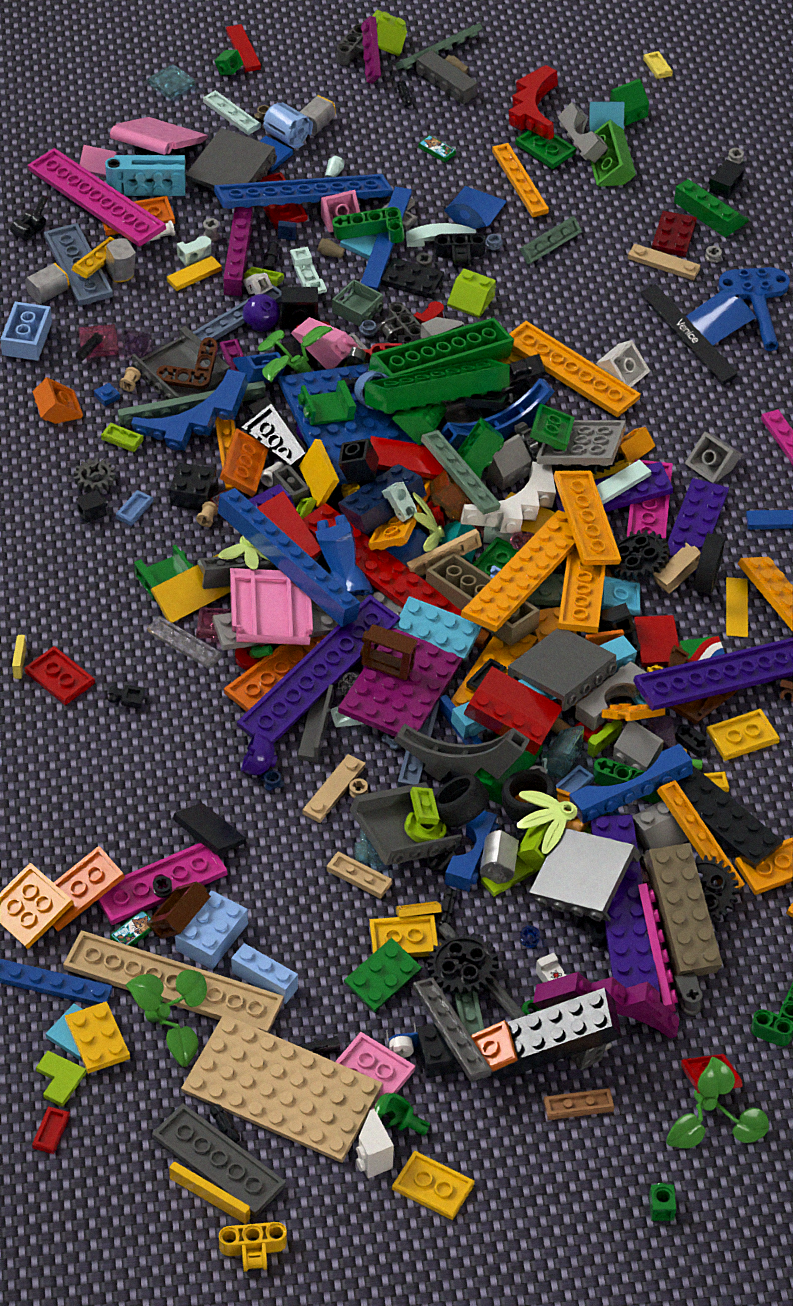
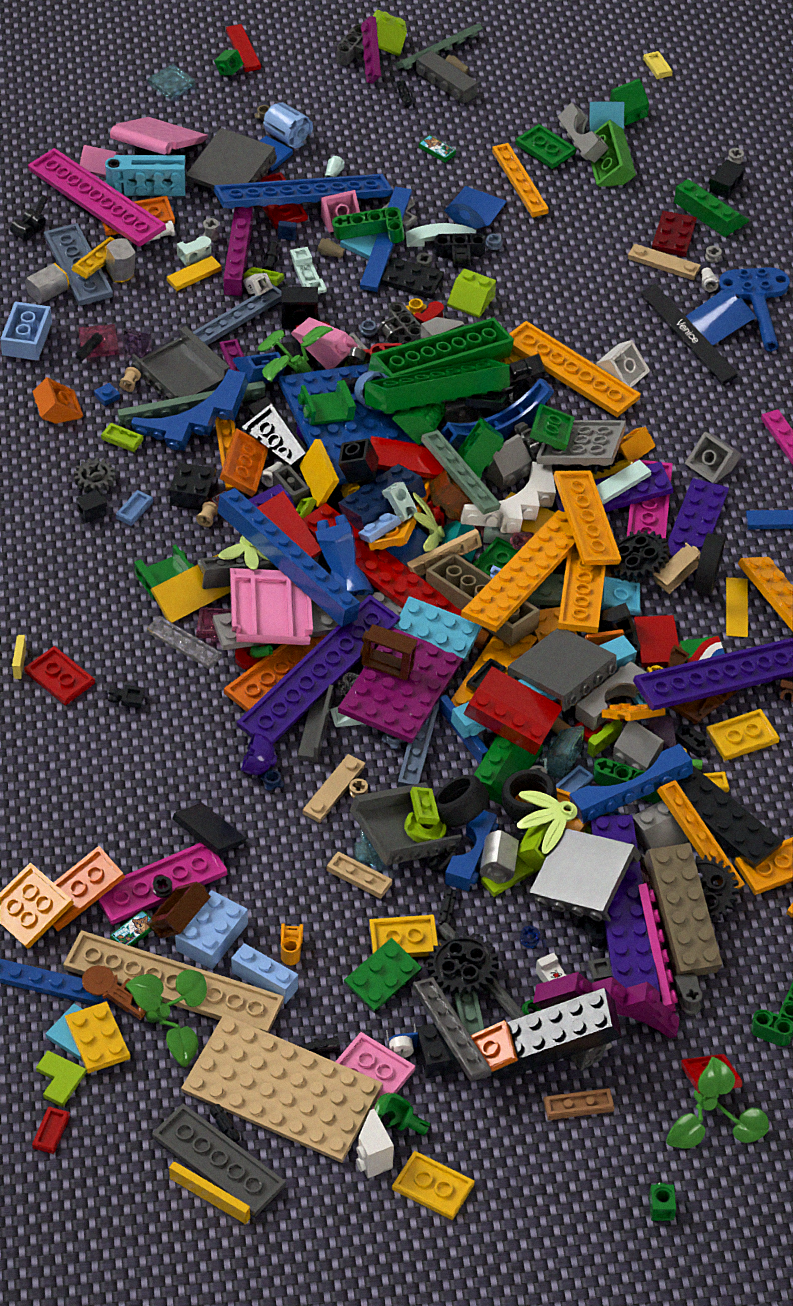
reddish brown beam [156,337,218,390] -> none
light aqua tile [203,90,261,135] -> none
yellow piece [219,1222,287,1272] -> none
dark purple cylinder [242,294,280,332] -> none
flat silver piece [300,95,336,136] -> none
sand green piece [332,279,384,327] -> none
dark grey arch [393,724,530,781] -> none
yellow tile [396,901,442,917] -> none
red arch [508,65,558,140] -> none
sand green plate [519,216,582,264] -> none
none -> dark orange piece [82,965,146,1020]
none -> light orange piece [281,923,303,965]
none -> light blue plate [358,513,401,543]
none -> yellow plate [406,298,426,315]
none -> dark grey plate [588,957,612,983]
none -> white cone [701,268,719,292]

